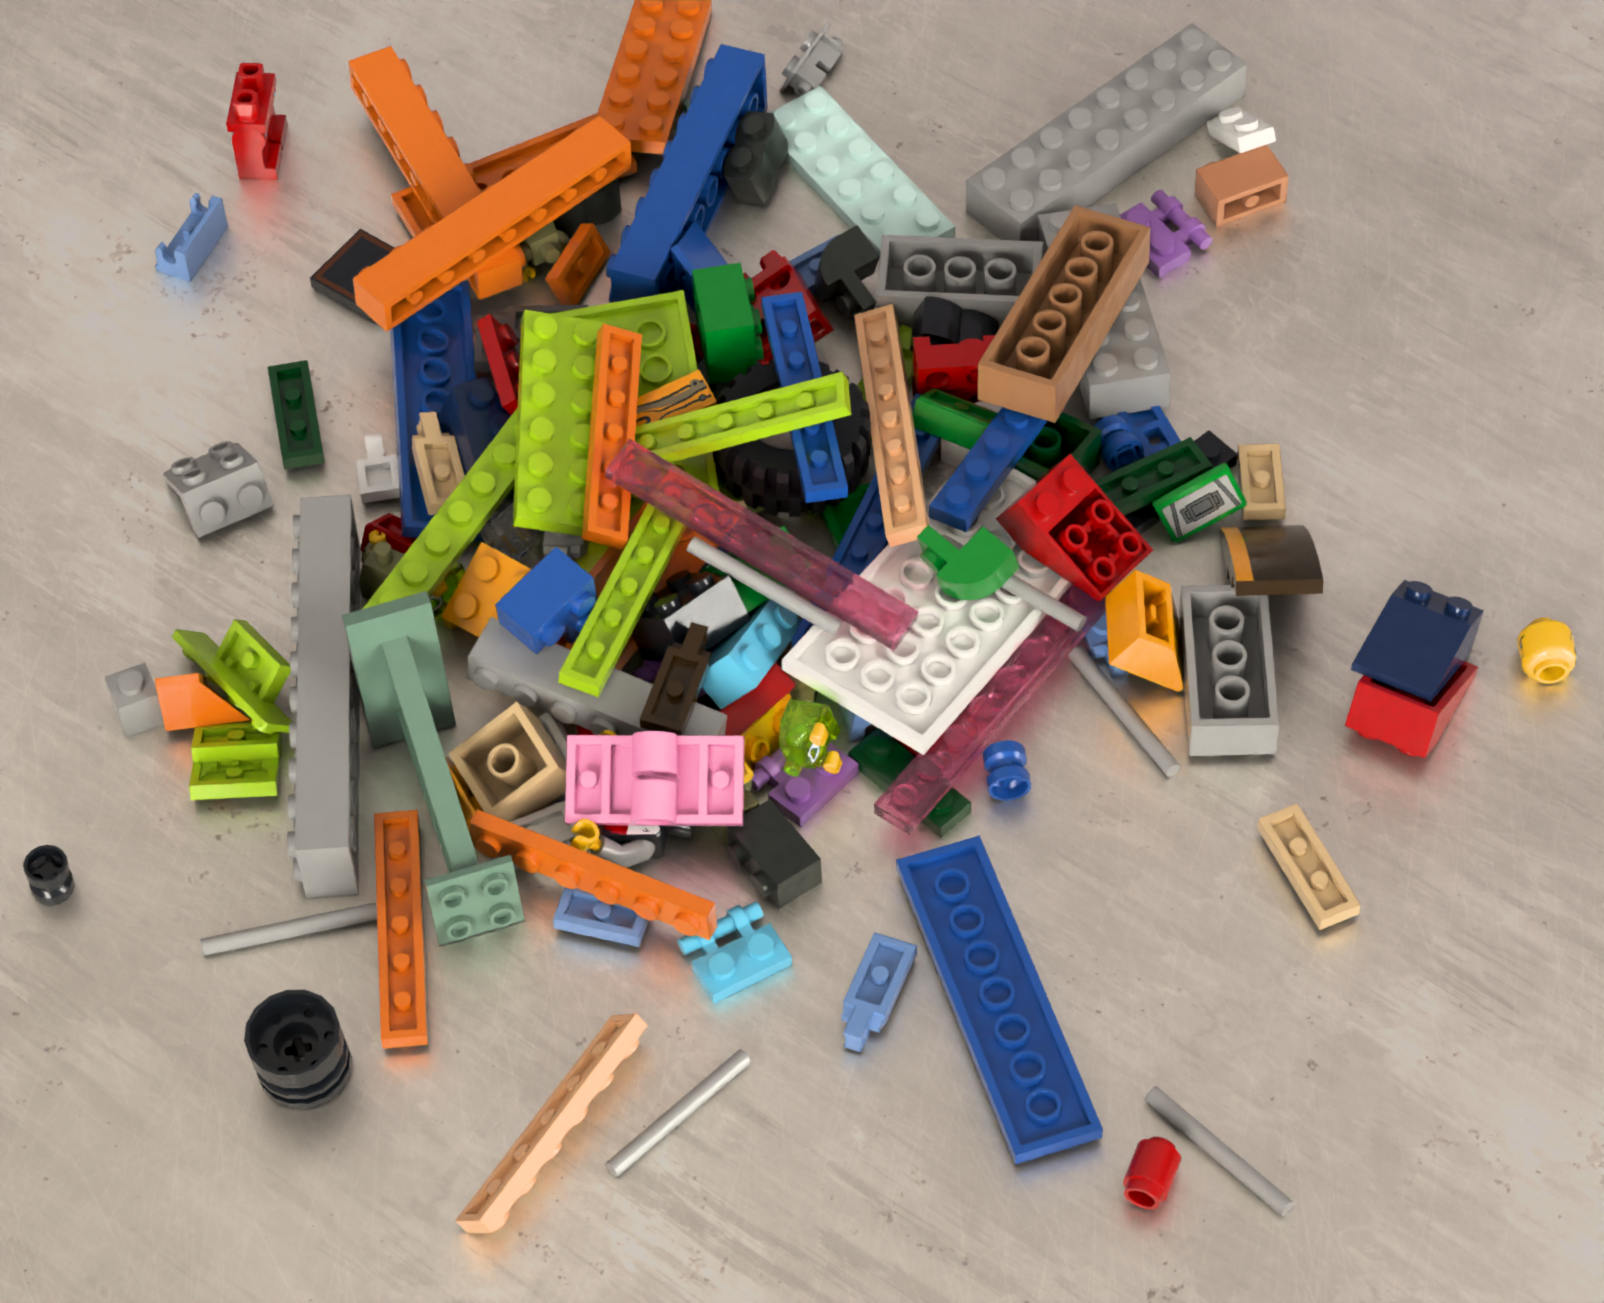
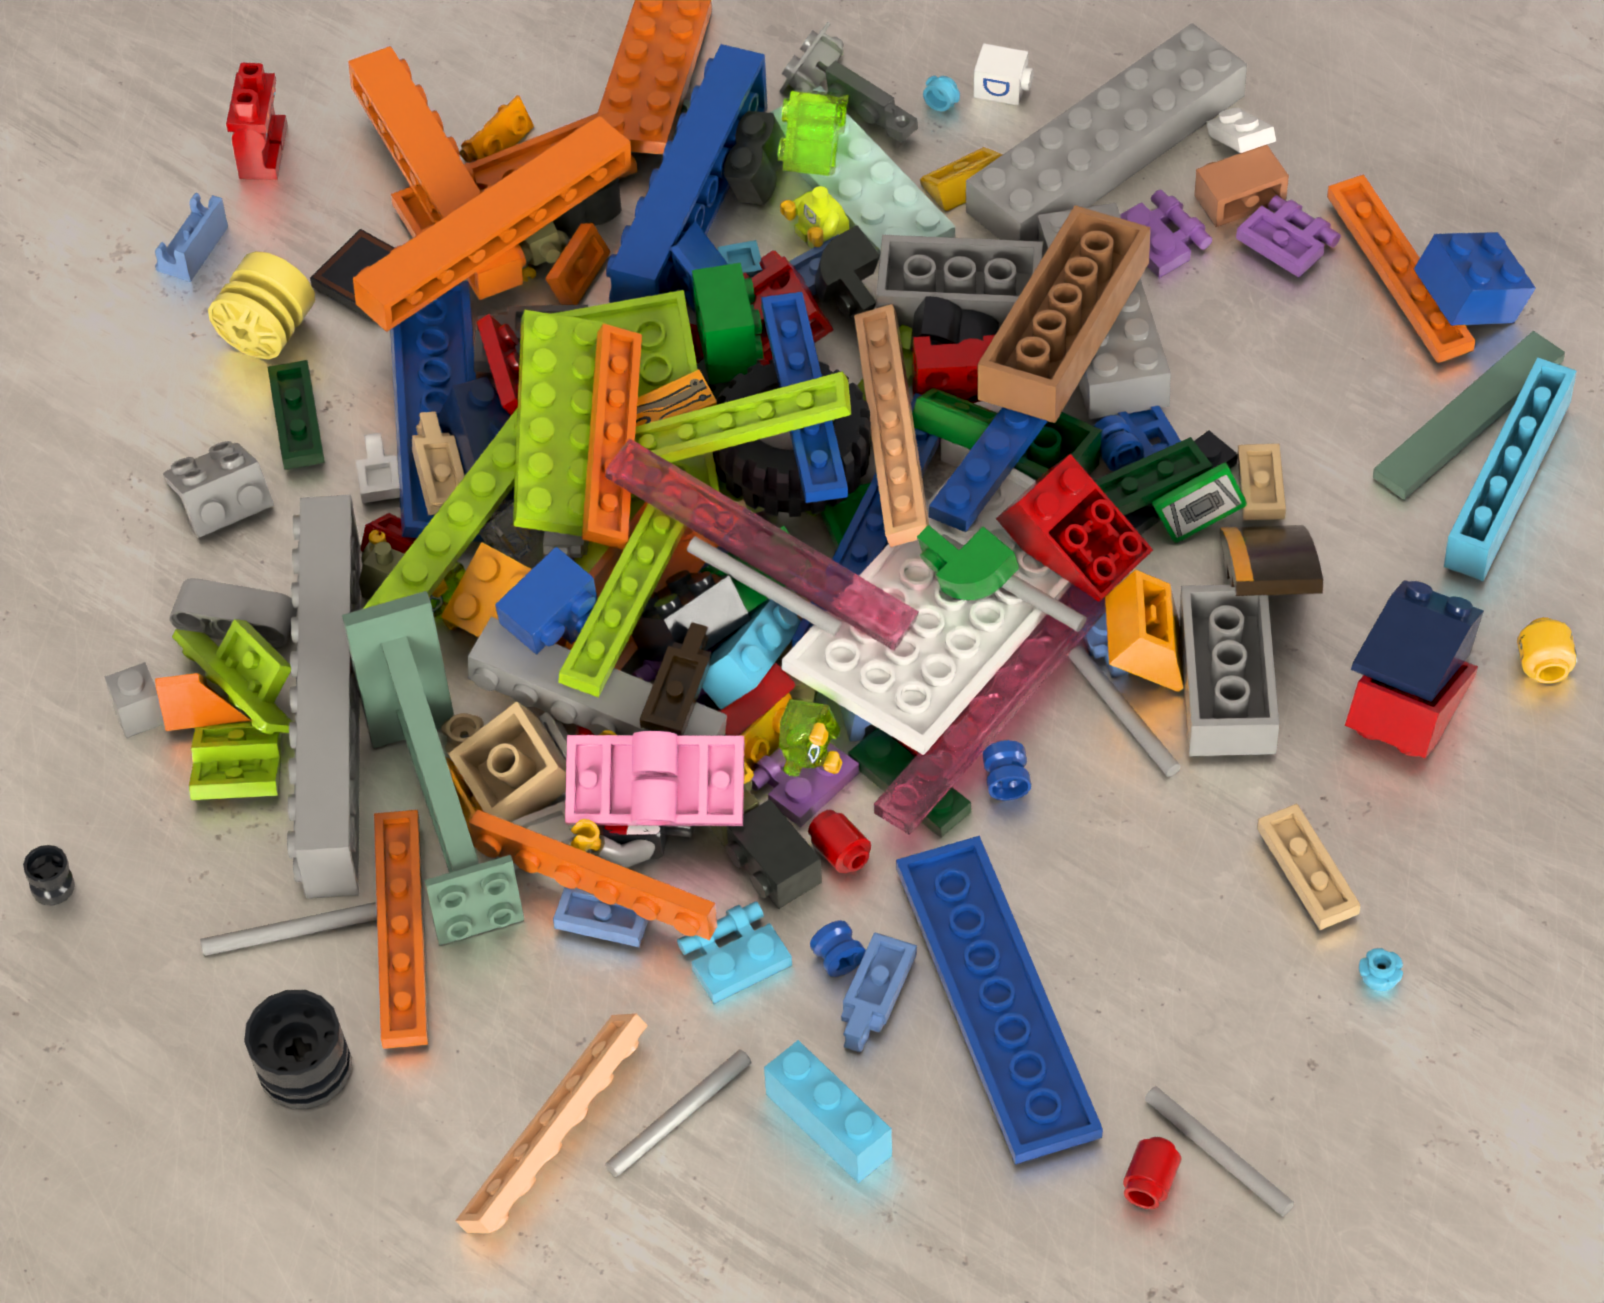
none -> light grey beam [170,578,297,649]
none -> light yellow wheel [208,251,315,359]
none -> tan plate [441,713,484,755]
none -> light orange hinge [459,95,534,162]
none -> medium azure plate [717,240,763,278]
none -> medium azure brick [764,1040,892,1183]
none -> clear neon green brick [778,89,849,176]
none -> neon yellow piece [780,186,849,249]
none -> red brick [808,810,871,873]
none -> blue wheel [810,920,866,977]
none -> dark grey hinge [825,60,918,143]
none -> yellow slope [919,147,1003,211]
none -> medium azure plate [923,76,960,112]
none -> white brick [974,43,1034,105]
none -> medium lavender plate [1236,195,1341,278]
none -> orange plate [1327,174,1475,363]
none -> medium azure plate [1359,948,1403,991]
none -> sand green tile [1373,330,1565,500]
none -> blue brick [1414,232,1536,326]
none -> medium azure brick [1444,357,1577,581]

